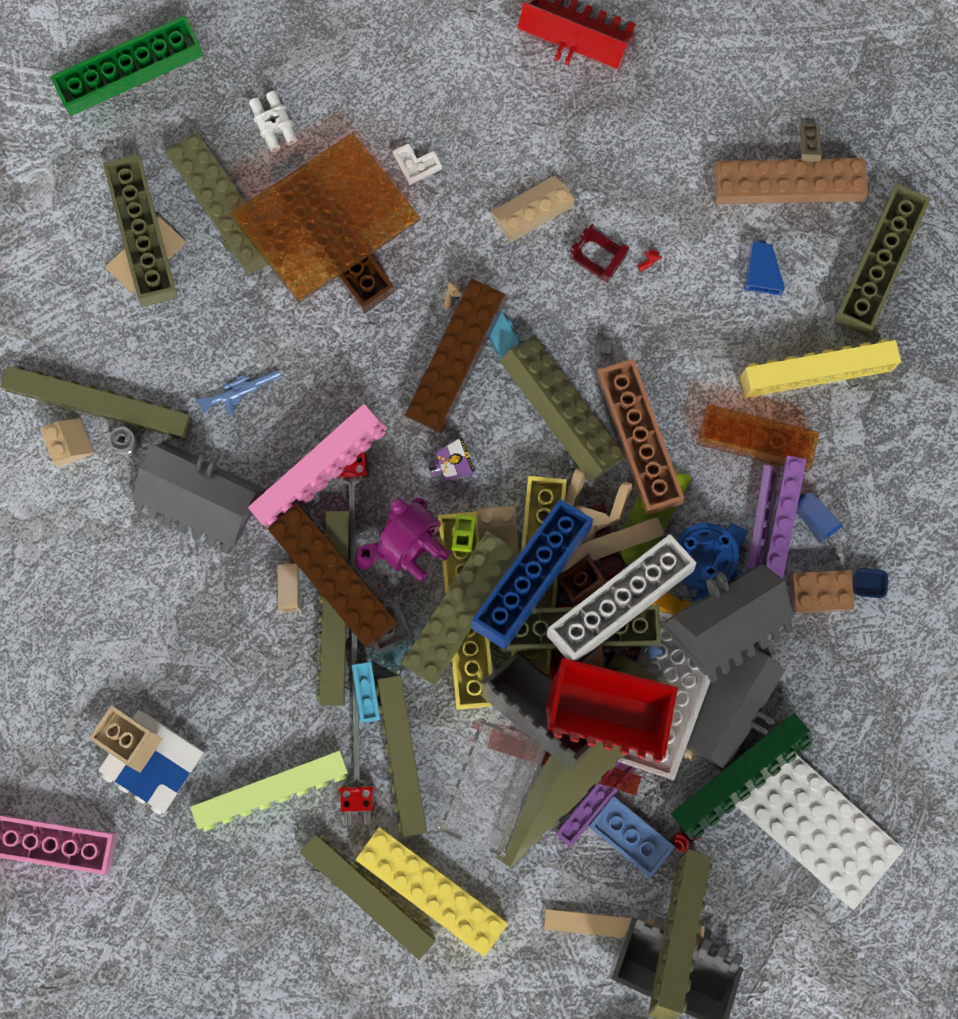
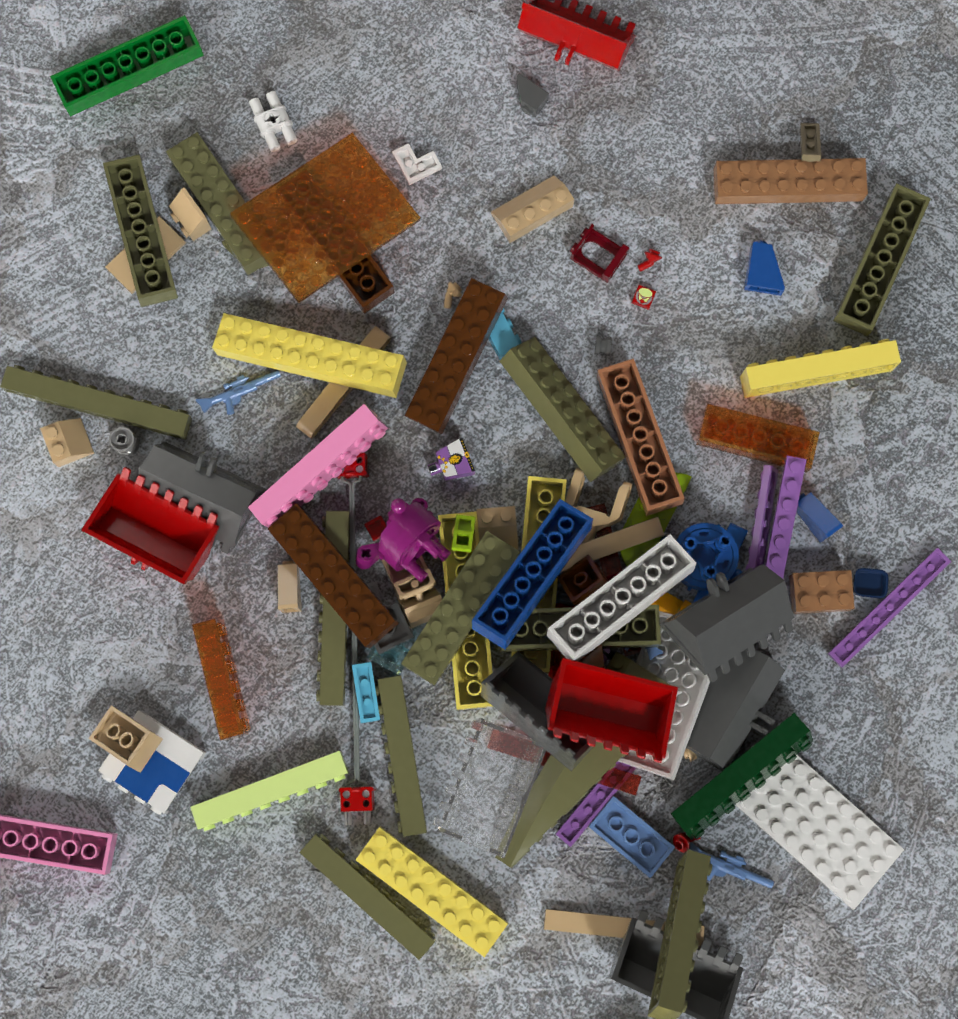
none -> red piece [81,467,220,584]
none -> tan slope [169,187,211,241]
none -> clear orange brick [192,619,251,741]
none -> light yellow brick [212,313,407,398]
none -> tan beam [296,326,391,439]
none -> red tile [364,515,386,542]
none -> tan piece [381,555,442,628]
none -> dark grey slope [516,73,549,118]
none -> tile [632,285,656,310]
none -> medium blue piece [689,842,774,889]
none -> medium lavender plate [827,548,951,668]

